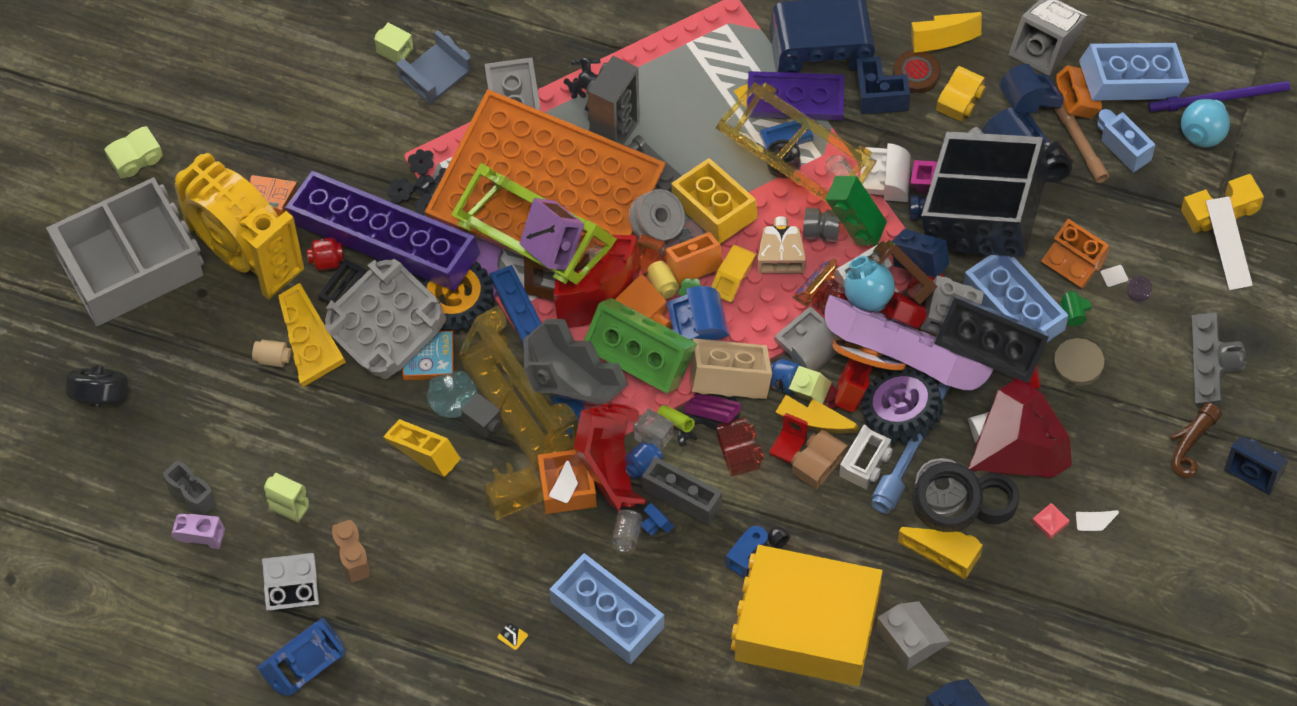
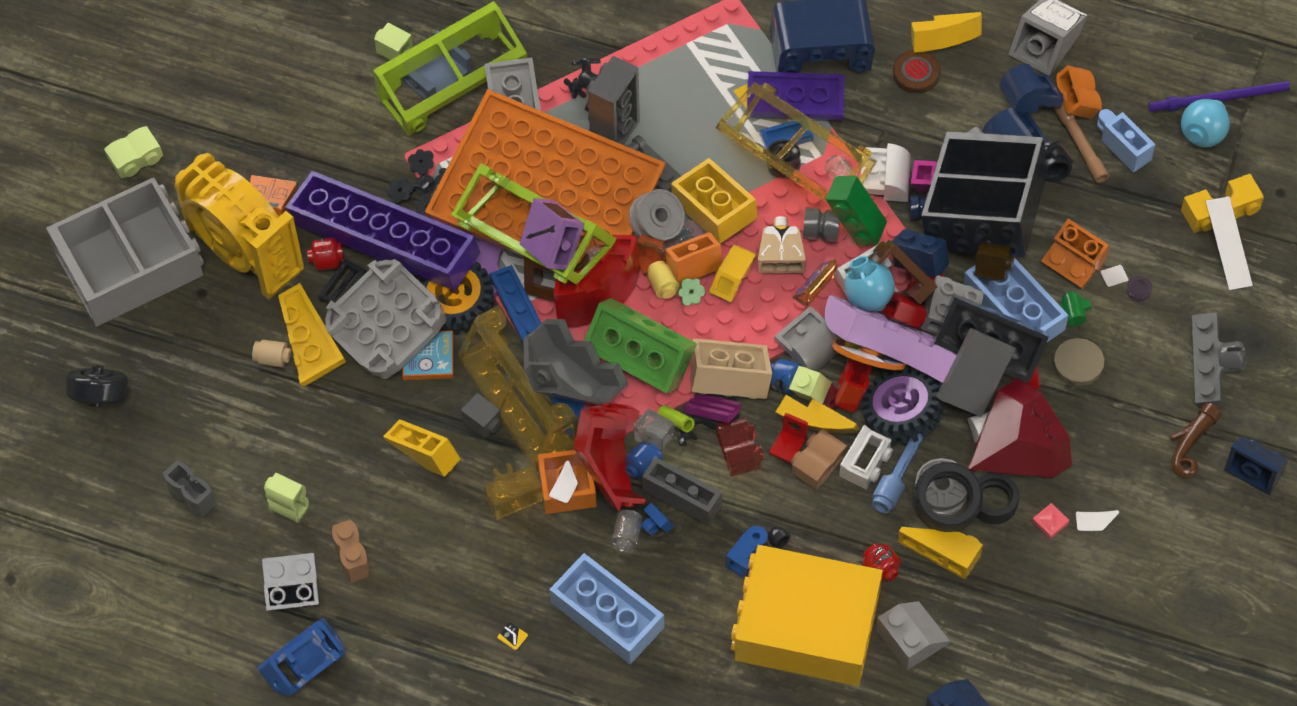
lavender leg [171,514,225,549] -> none
clear light blue dish [427,371,477,418] -> none
orange torso [615,274,671,328] -> none
blue brick [667,286,730,340] -> none
clear red wheel [812,279,848,316] -> none
dark blue brick [855,56,910,114] -> none
yellow brick [936,66,986,122] -> none
light blue brick [1079,43,1190,100] -> none
none -> lime windscreen [373,1,527,136]
none -> red head [862,543,901,582]
none -> dark grey tile [936,328,1016,417]
none -> dark brown brick [975,242,1014,281]

